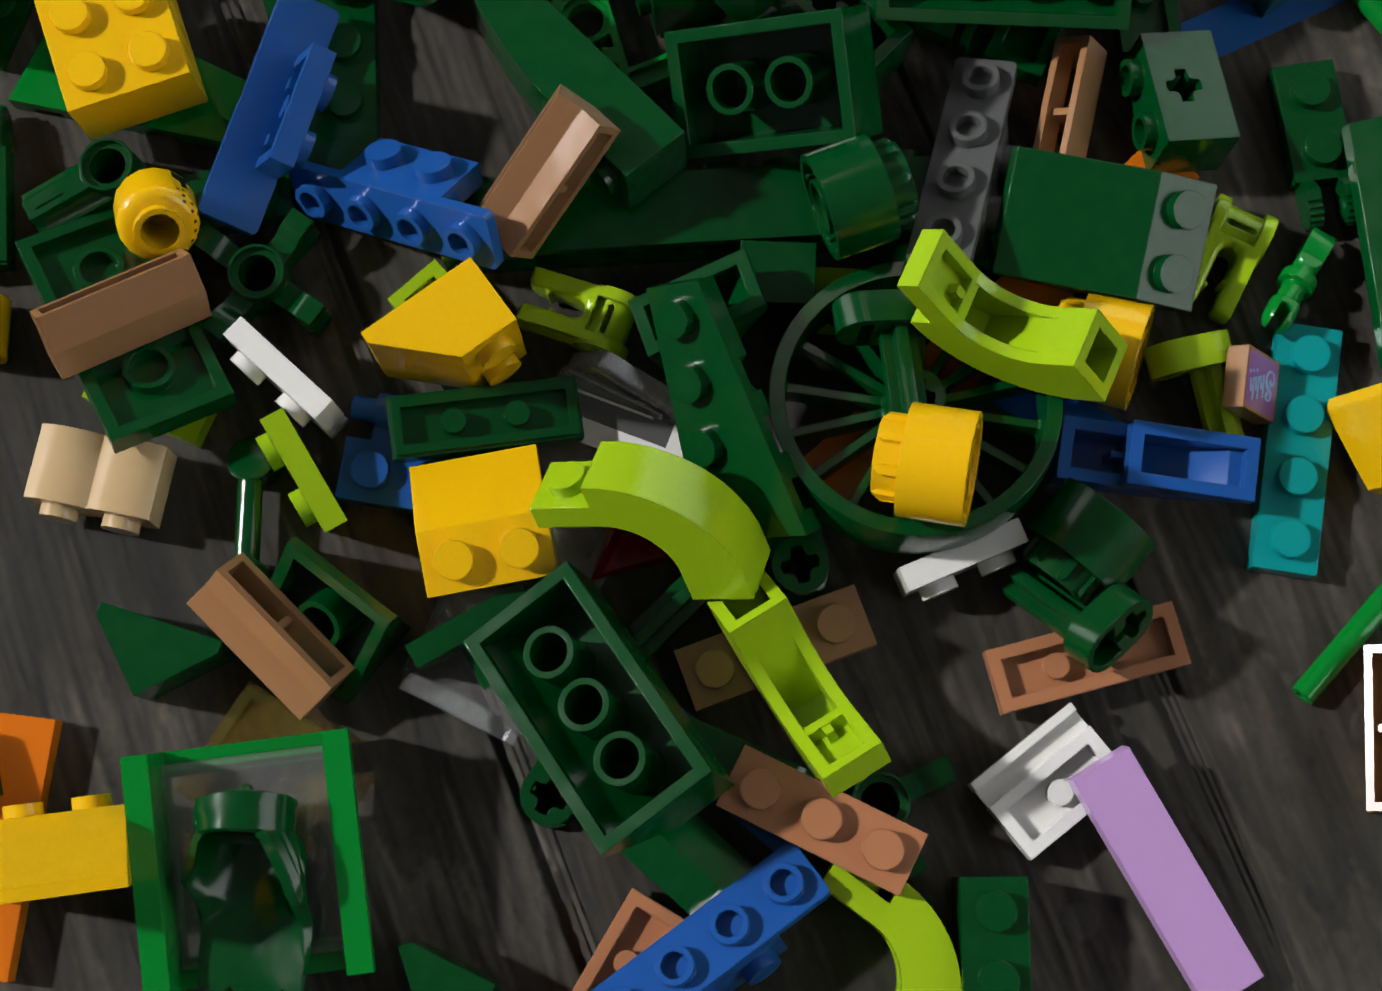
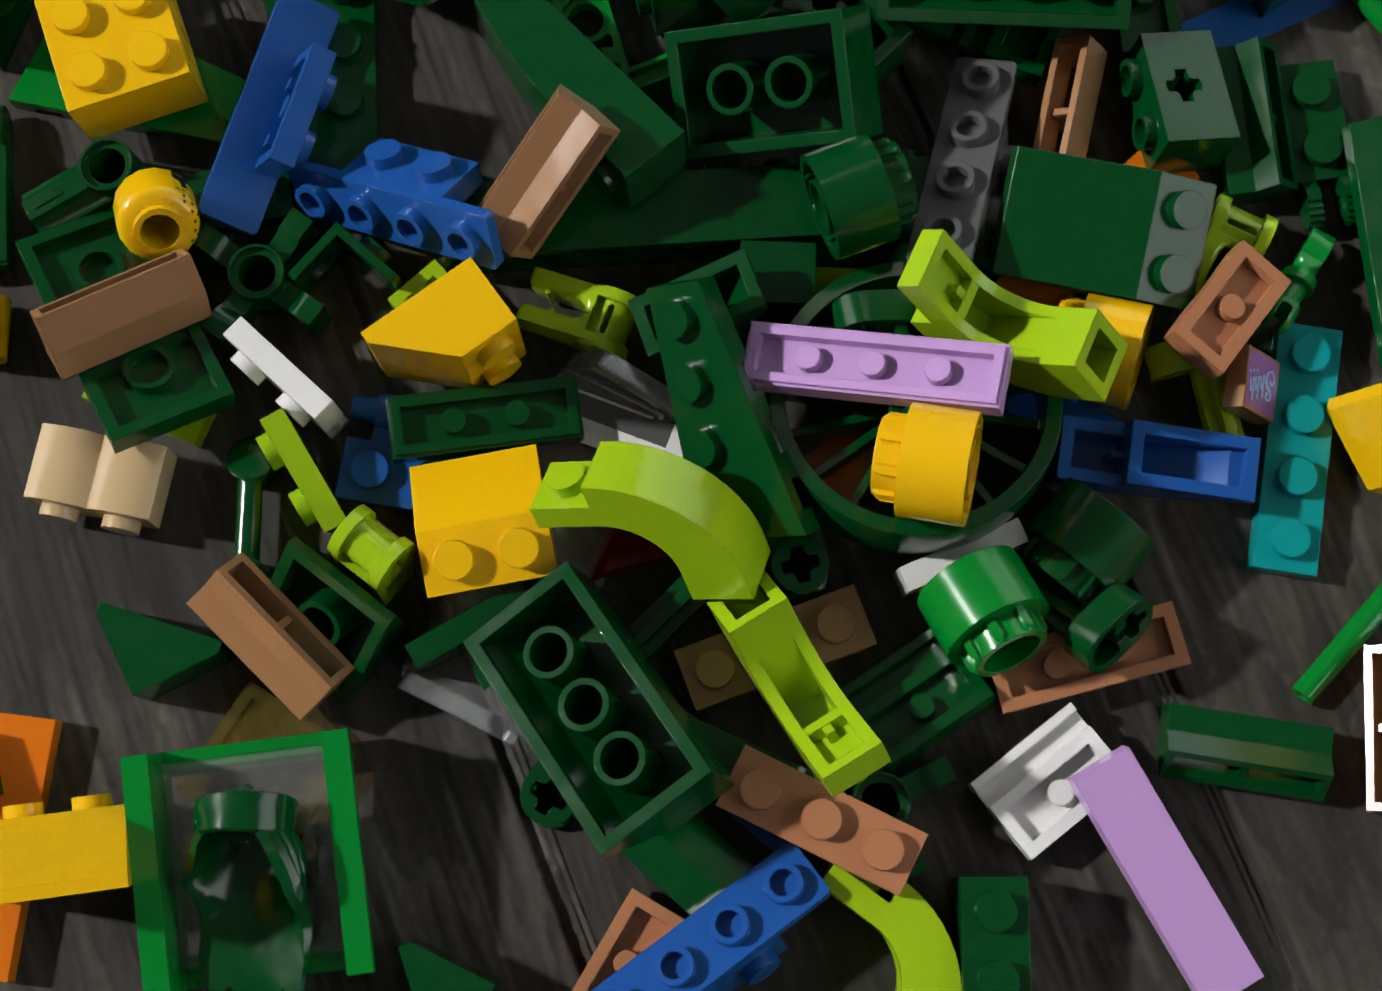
none -> dark green bracket [288,222,404,295]
none -> lime piece [327,504,417,606]
none -> lavender tile [742,321,1014,417]
none -> dark green plate [841,628,995,774]
none -> green piece [917,545,1049,677]
none -> dark green piece [1157,702,1334,802]
none -> nougat plate [1163,240,1292,380]
none -> dark green piece [1216,36,1299,206]

